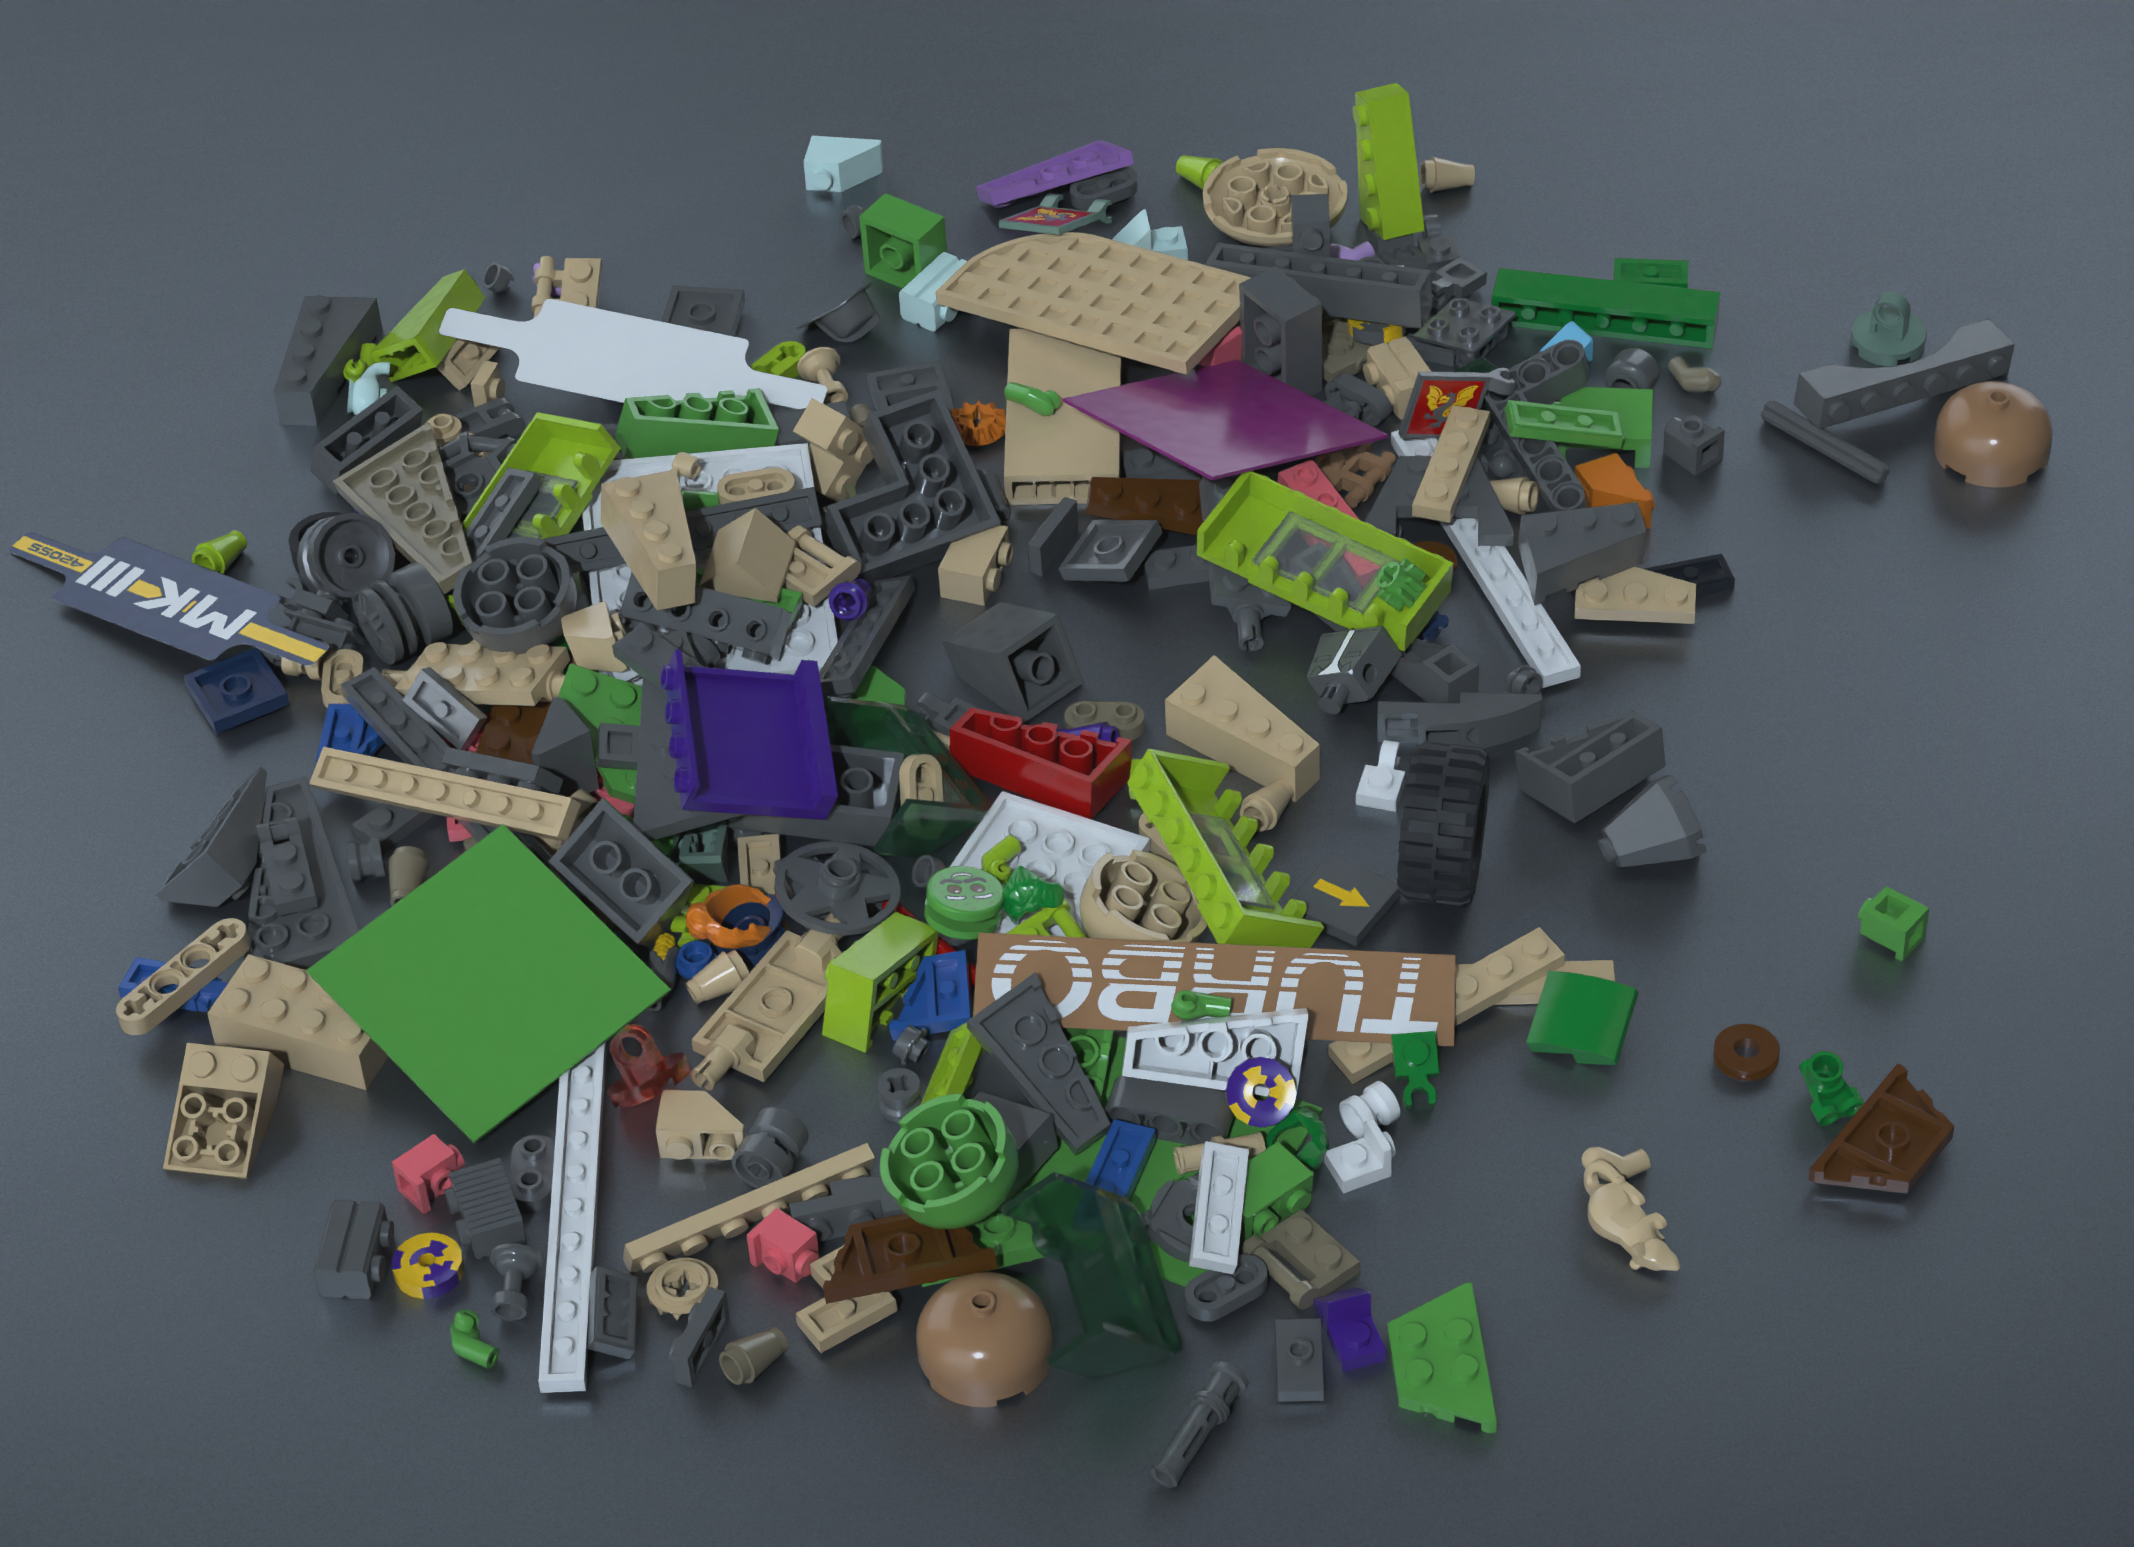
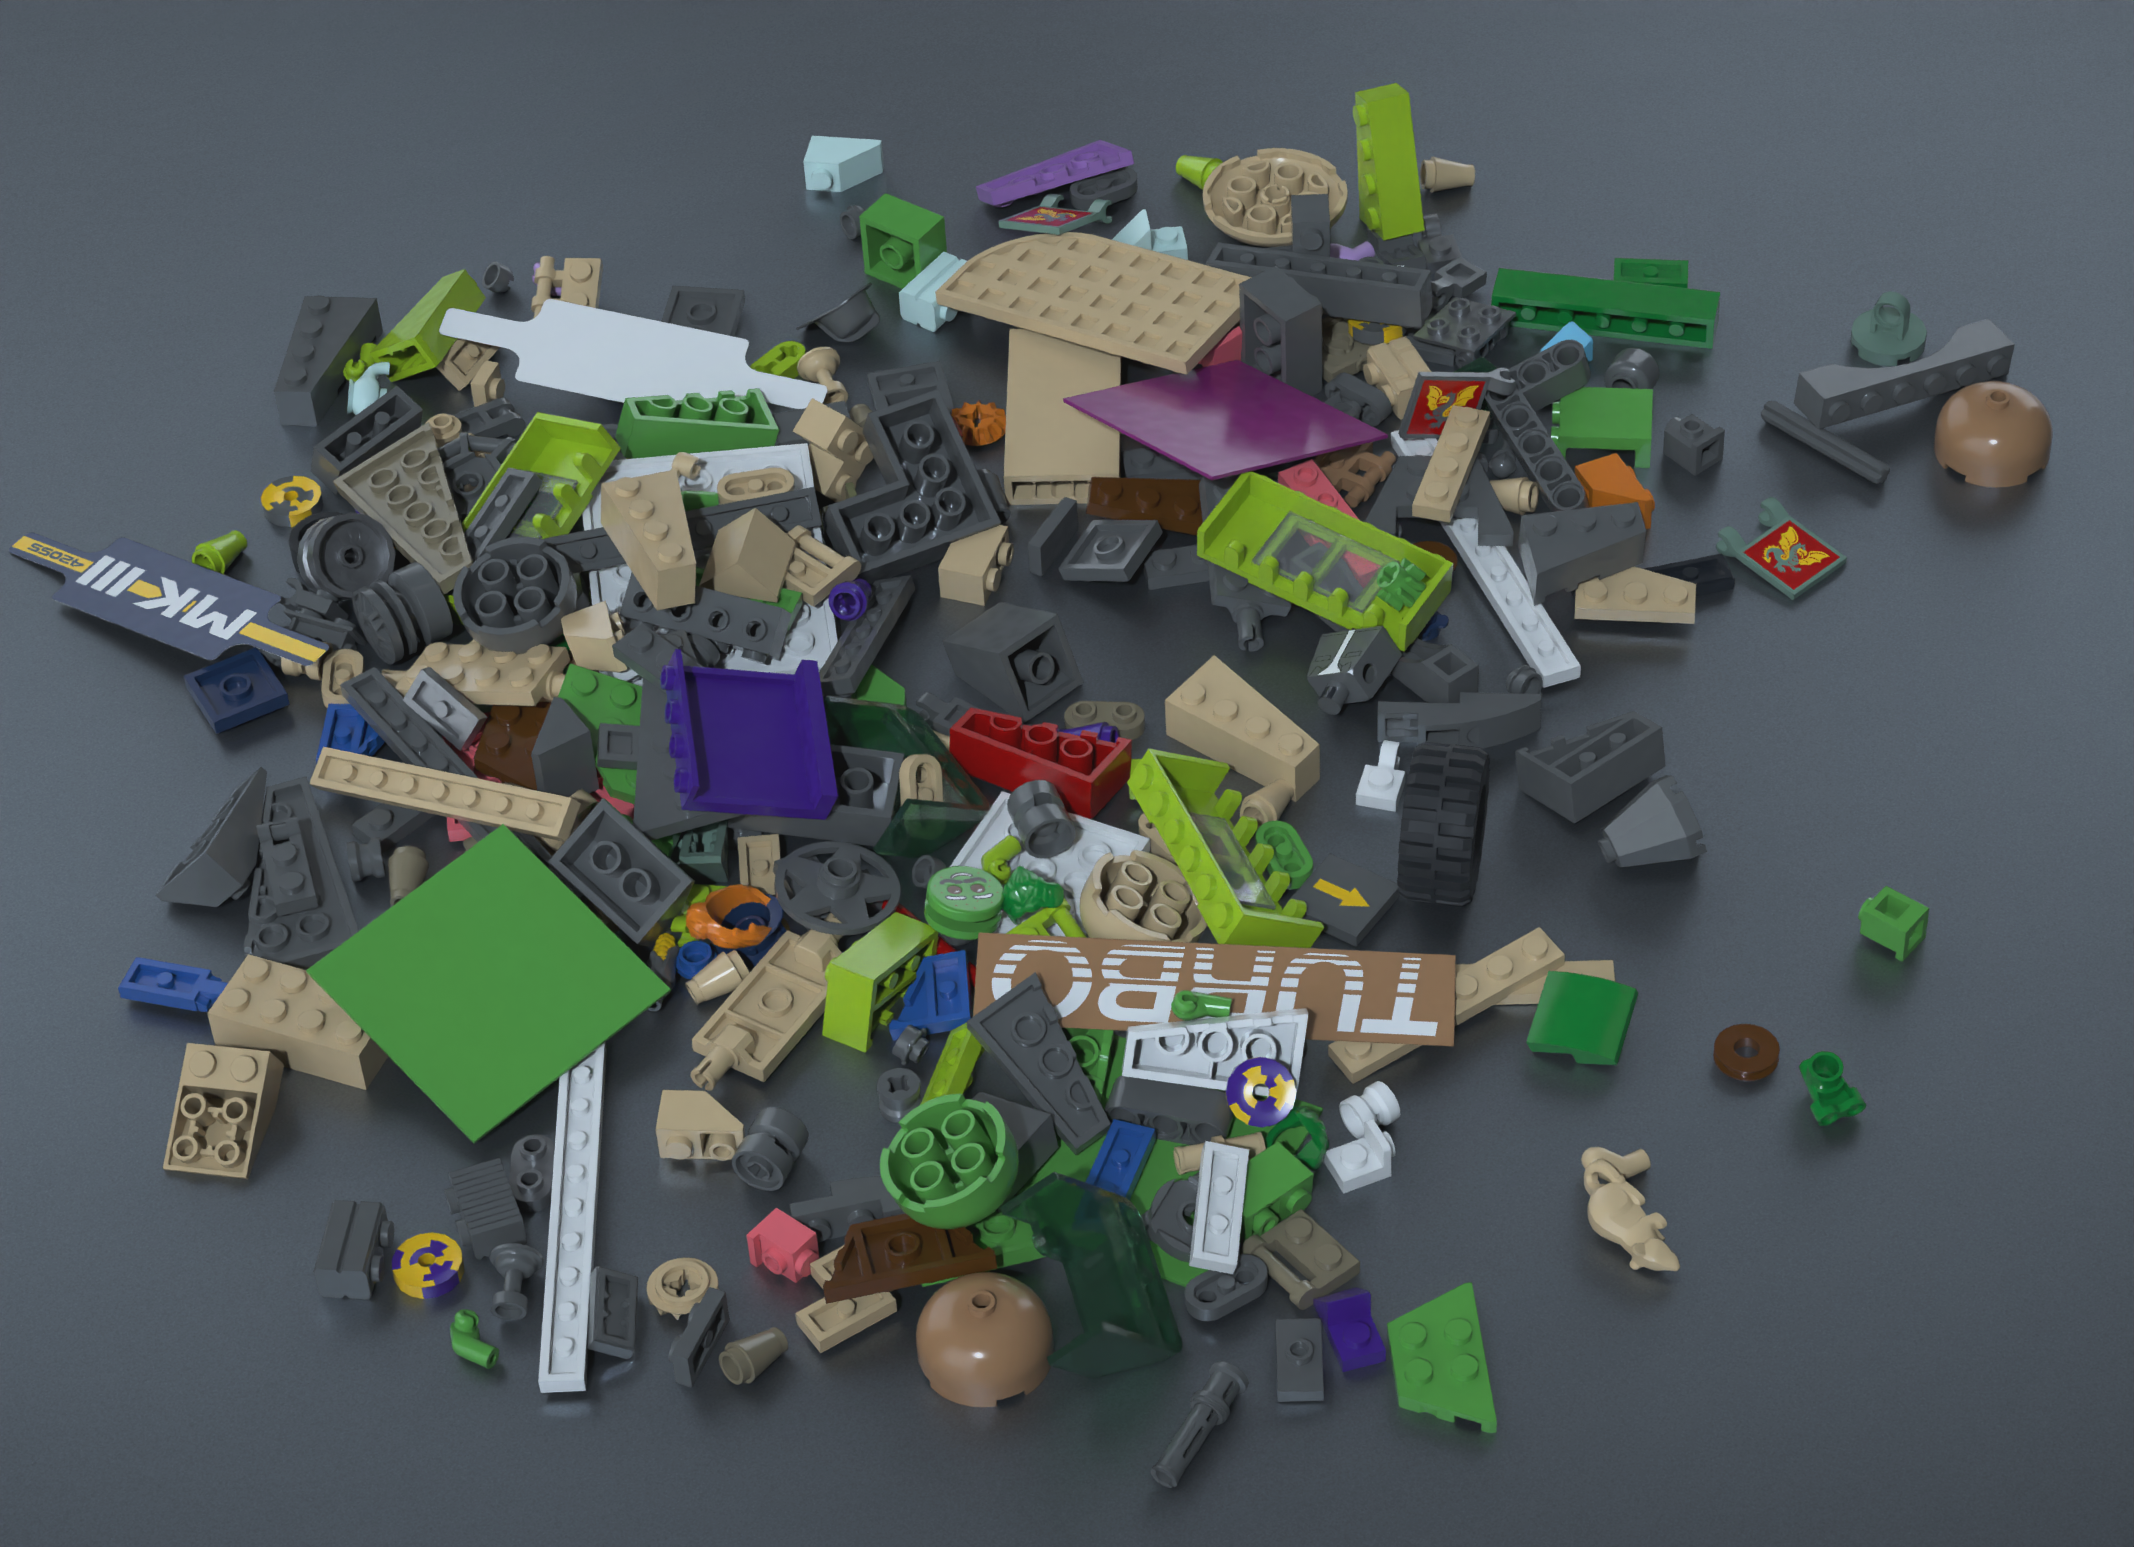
tan beam [116,918,250,1035] -> none
coral brick [392,1134,465,1214] -> none
dark grey plate [441,747,563,795] -> none
clear red tile [606,1024,692,1109] -> none
tan plate [623,1143,875,1274] -> none
bright green arm [1004,382,1061,416] -> none
green plate [1391,1031,1439,1110] -> none
bright green tile [1504,400,1624,449] -> none
dark tan arm [1668,357,1721,393] -> none
reddish brown wing [1809,1063,1954,1193] -> none
none -> piece [261,476,324,527]
none -> dark grey wheel [1007,780,1076,859]
none -> bright green plate [1255,820,1313,889]
none -> flag [1716,497,1847,600]

